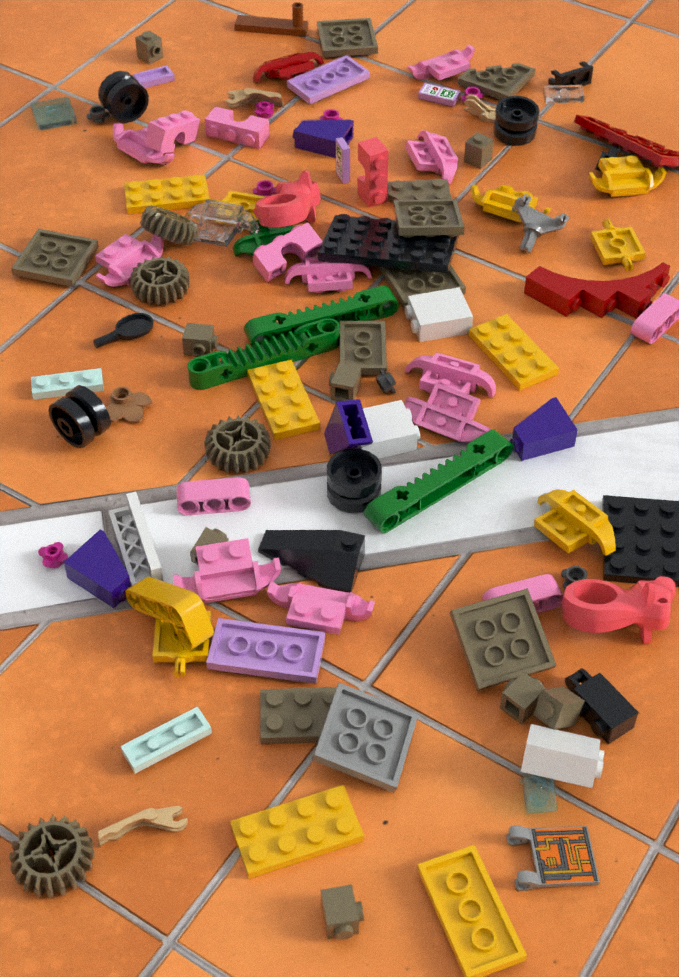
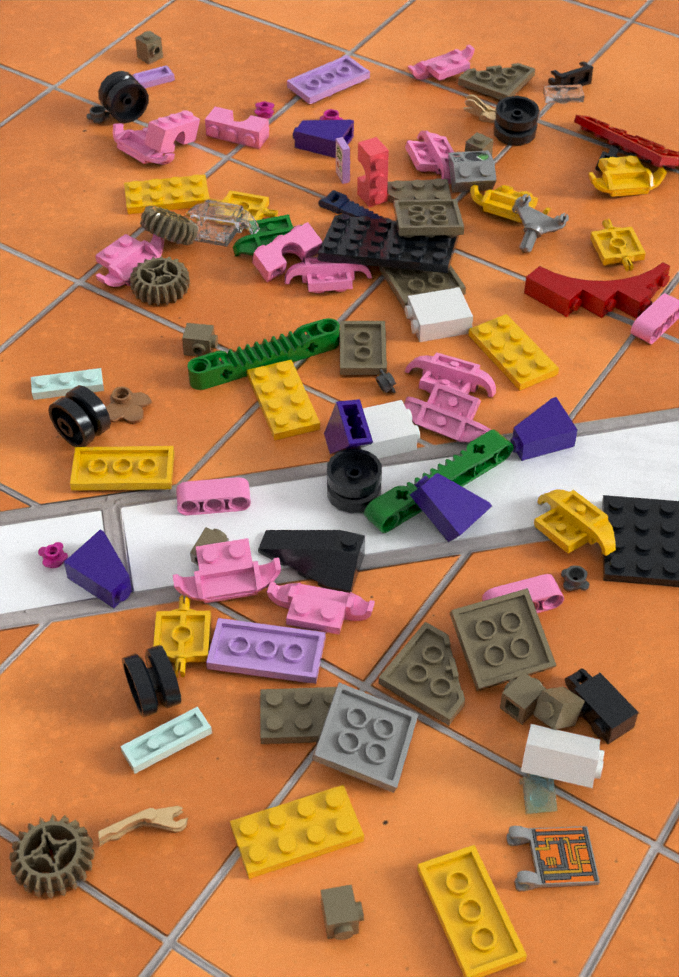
dark tan plate [11,229,99,287] -> none
clear light blue tile [30,97,77,131] -> none
black piece [93,313,154,348] -> none
white fence [108,492,163,586] -> none
yellow beam [125,576,214,650] -> none
dark tan gear [204,415,271,474] -> none
tan arm [225,88,284,109] -> none
dark orange piece [234,2,309,37] -> none
green gear [244,286,399,347] -> none
red plate [253,52,324,82] -> none
coral animal [253,170,320,227] -> none
dark pink plate [253,180,276,197] -> none
dark tan plate [317,18,378,58] -> none
dark tan brick [329,364,361,401] -> none
lavender tile [418,83,461,107] -> none
dark pink plate [461,87,483,101] -> none
coral animal [562,576,676,644] -> none
none -> yellow plate [70,446,175,491]
none -> black wheel [122,645,182,718]
none -> dark blue piece [318,190,383,219]
none -> dark tan plate [378,622,465,725]
none -> dark purple slope [410,473,492,542]
none -> light grey slope [448,150,496,193]

